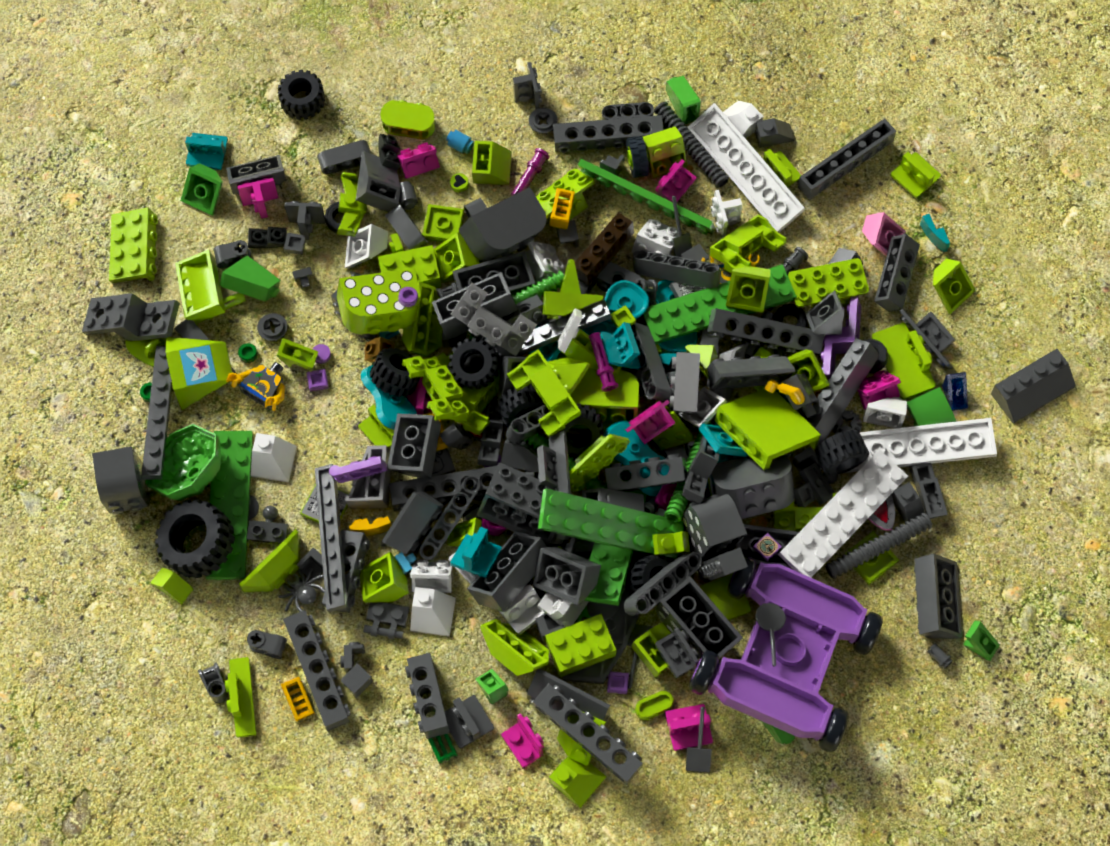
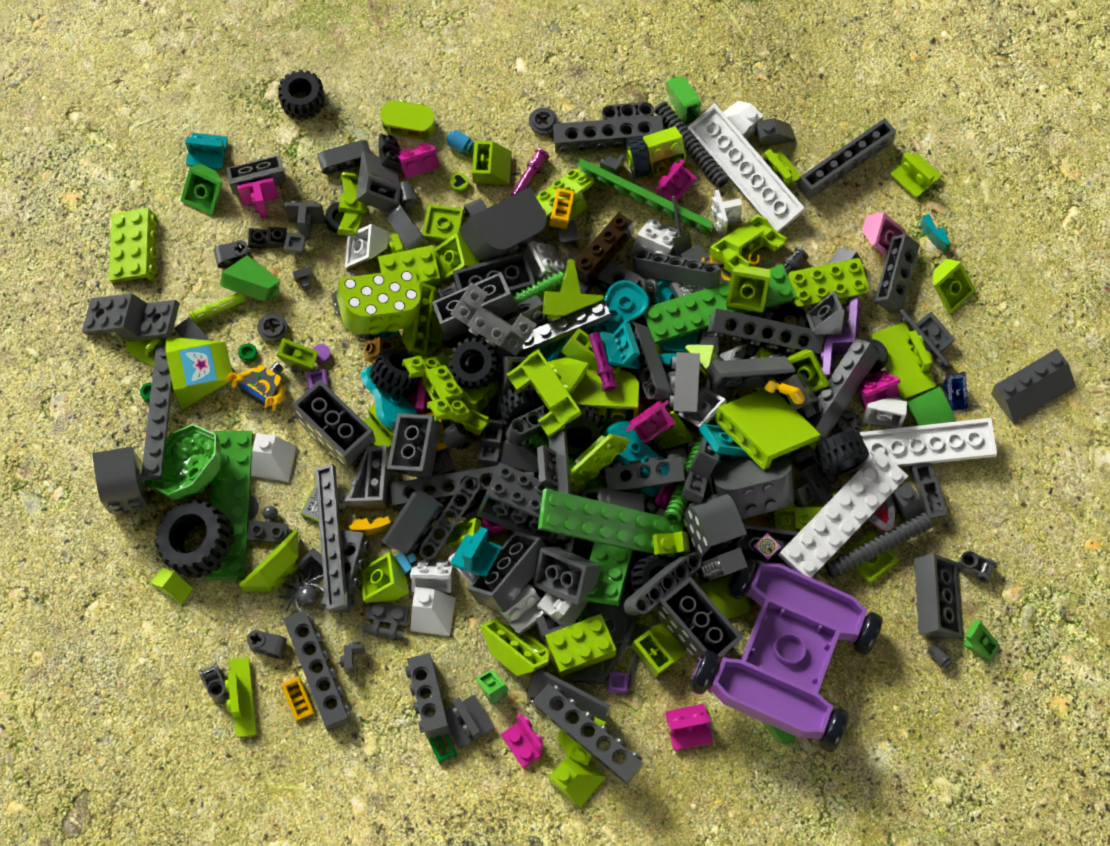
lime slope [175,249,225,320] -> none
medium lavender plate [329,456,388,483] -> none
dark grey panel [341,663,373,698] -> none
medium lavender tile [398,287,418,307] -> none
dark grey bracket [513,62,542,110] -> none
white plate [558,308,582,353] -> none
lime plate [611,305,636,329] -> none
lime tile [635,691,674,720] -> none
dark grey bracket [655,628,699,679] -> none
dark grey piece [686,706,712,772] -> none
dark grey piece [756,603,786,667] -> none
none -> dark grey brick [292,380,376,468]
none -> dark grey piece [957,551,998,583]

